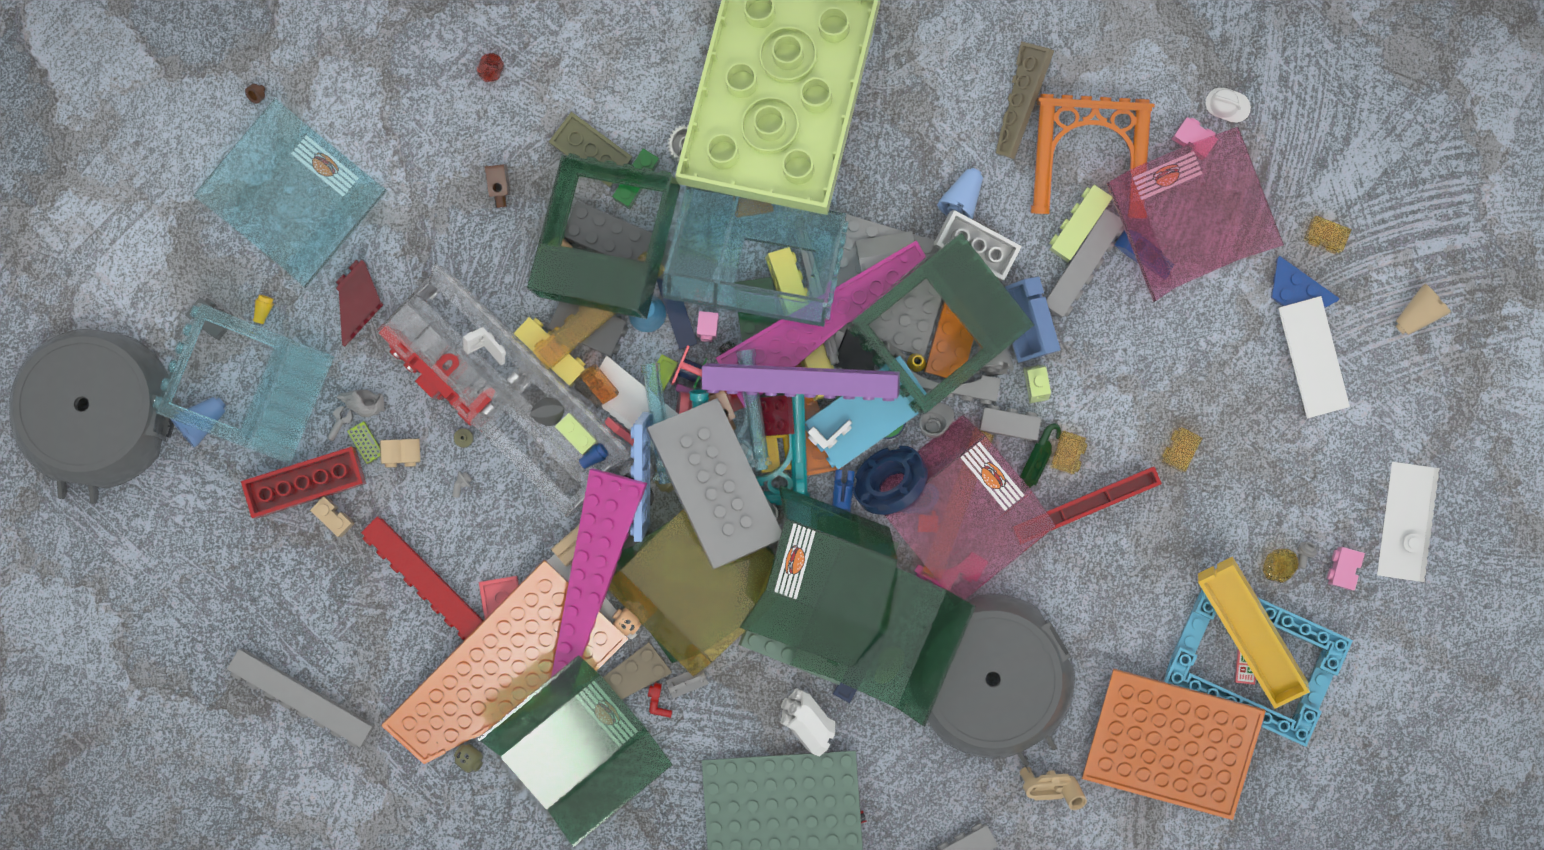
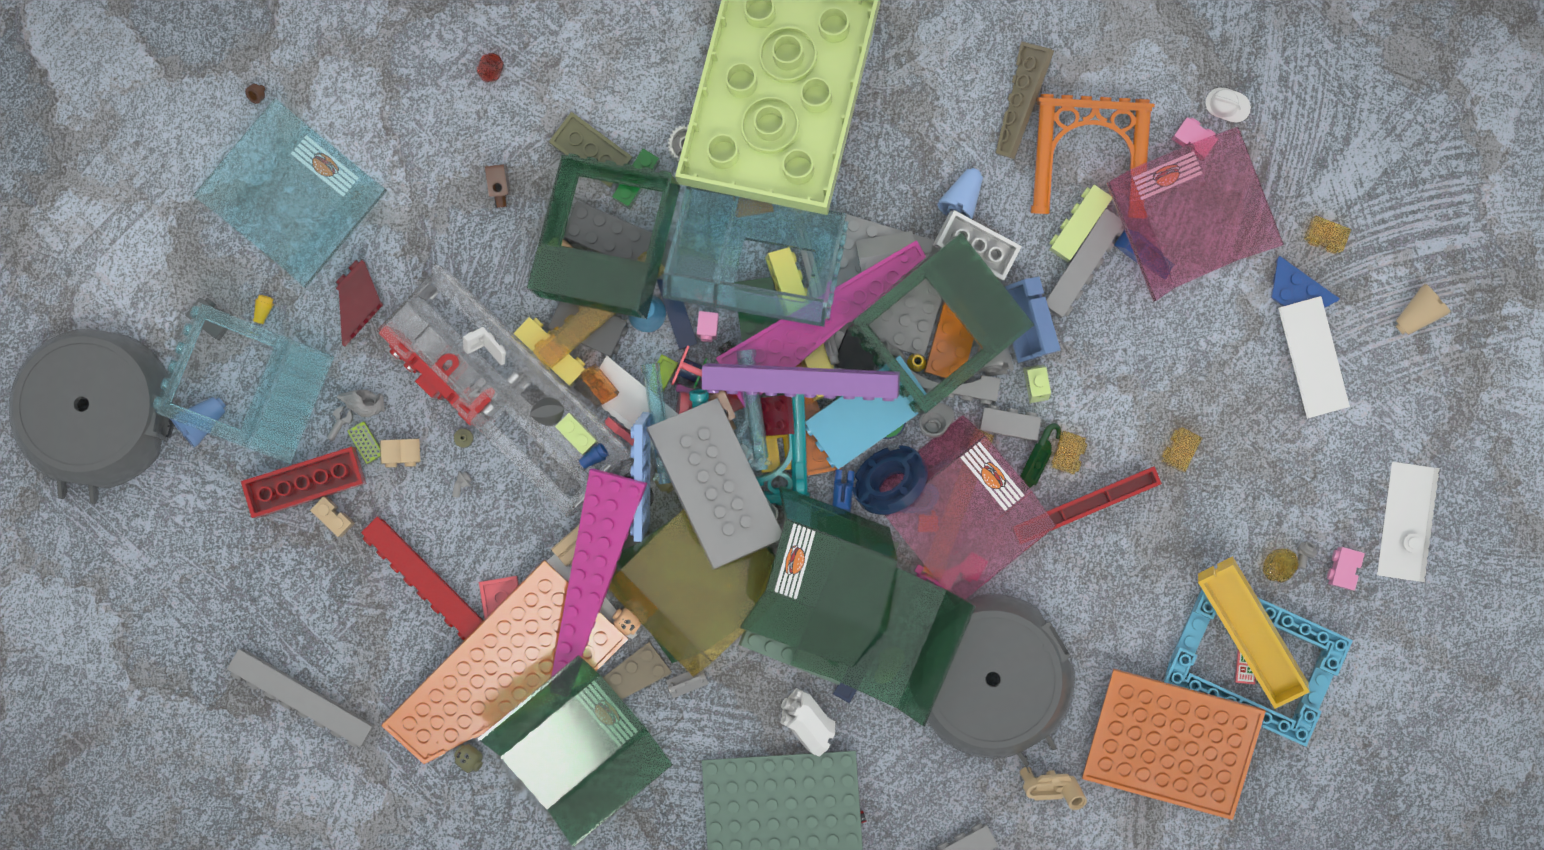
red plate [648,682,673,718] -> none
white bracket [808,419,852,449] -> none

